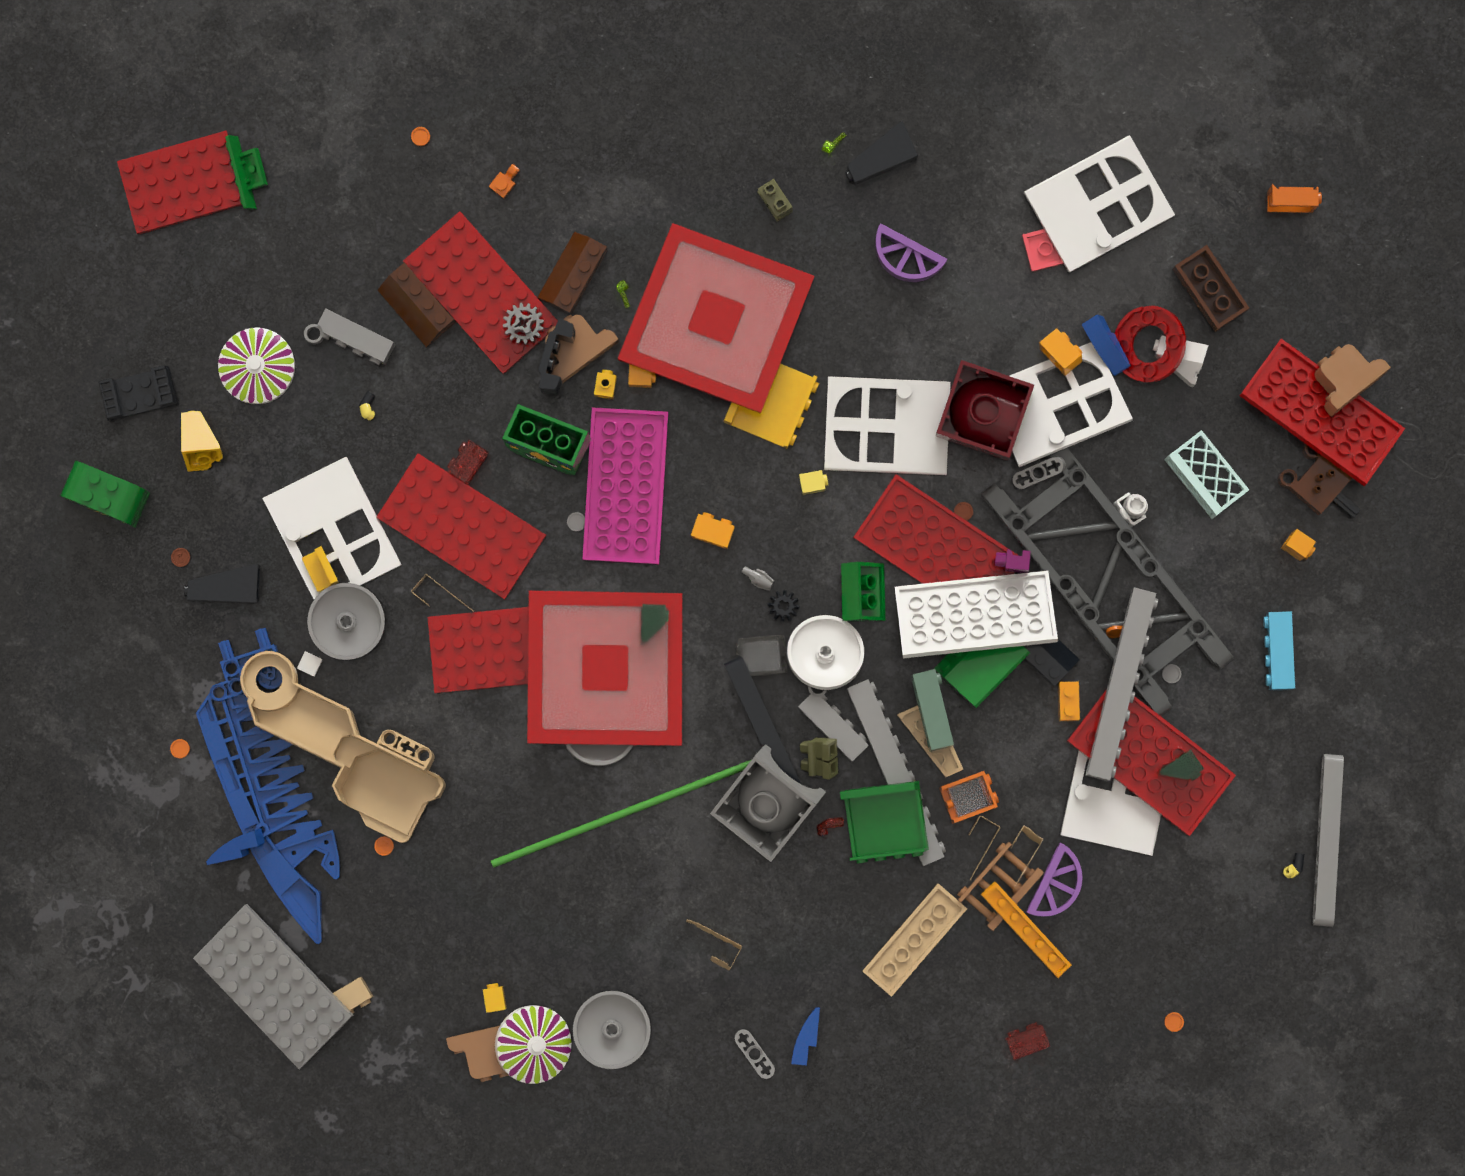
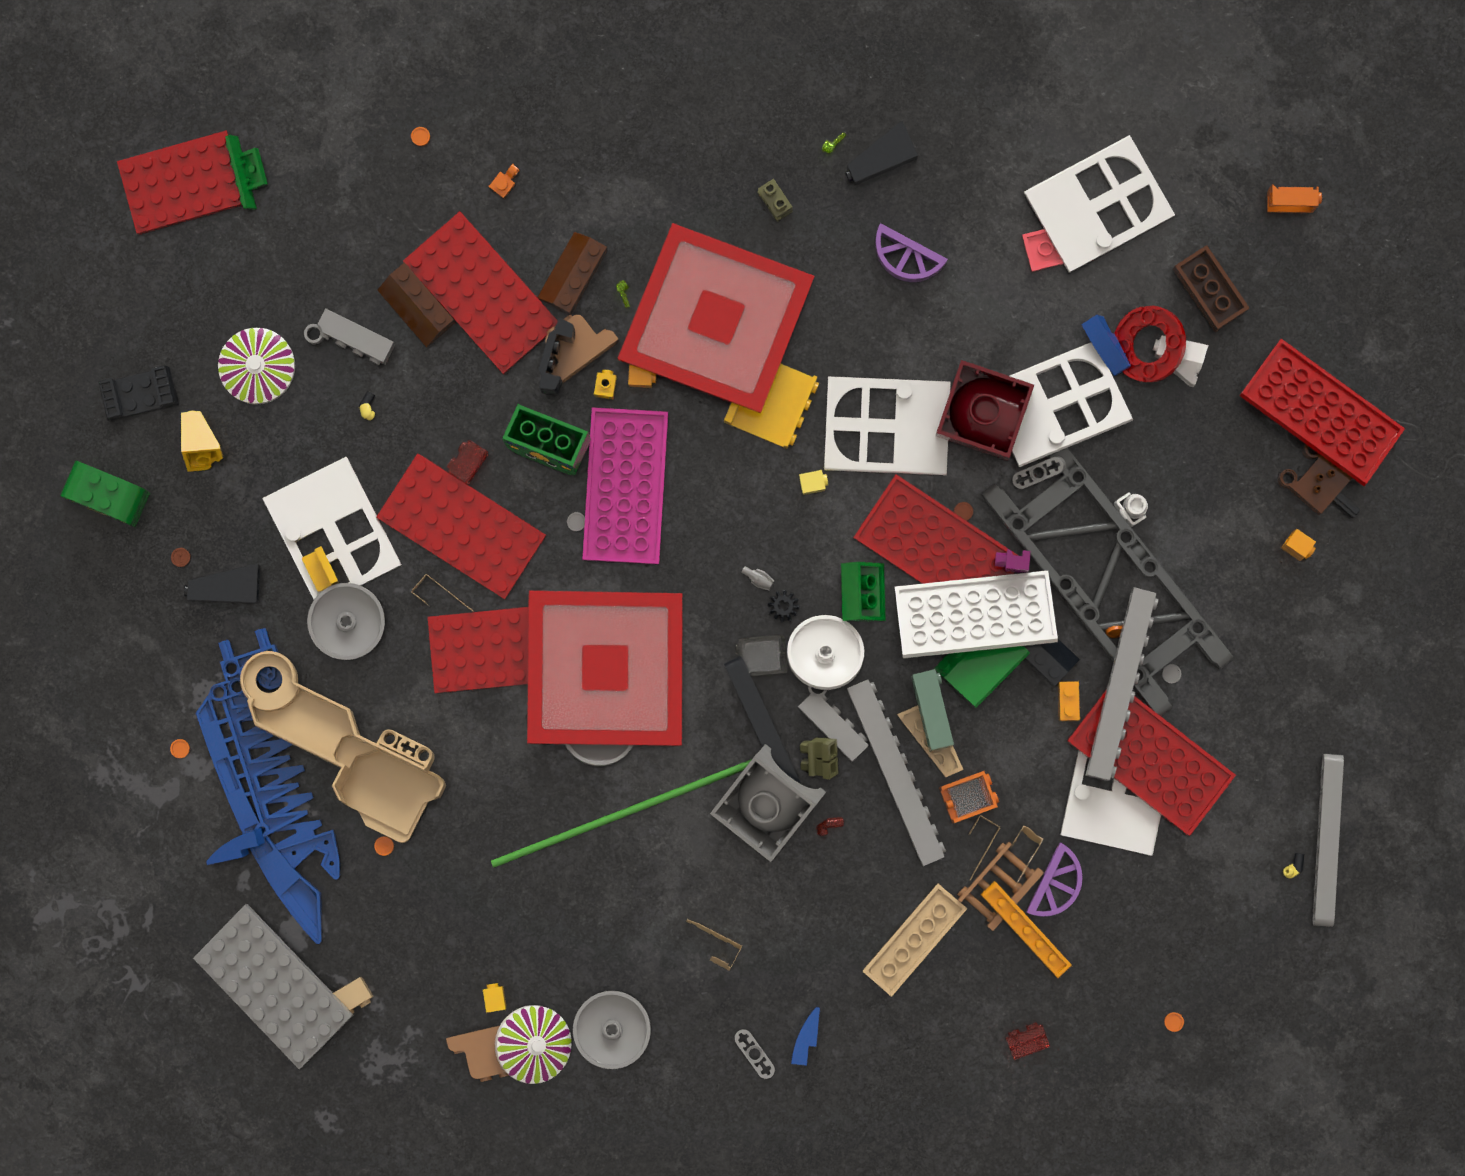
white tile [297,651,323,677] -> none
light grey gear [503,303,544,345] -> none
clear green slope [640,604,669,645] -> none
light orange brick [691,512,735,549] -> none
green panel [840,781,929,863] -> none
light orange brick [1039,328,1082,376] -> none
clear green slope [1156,750,1204,781] -> none
light aqua fence [1164,430,1249,519] -> none
medium azure brick [1263,611,1295,690] -> none
medium nougat brick [1315,344,1391,417] -> none

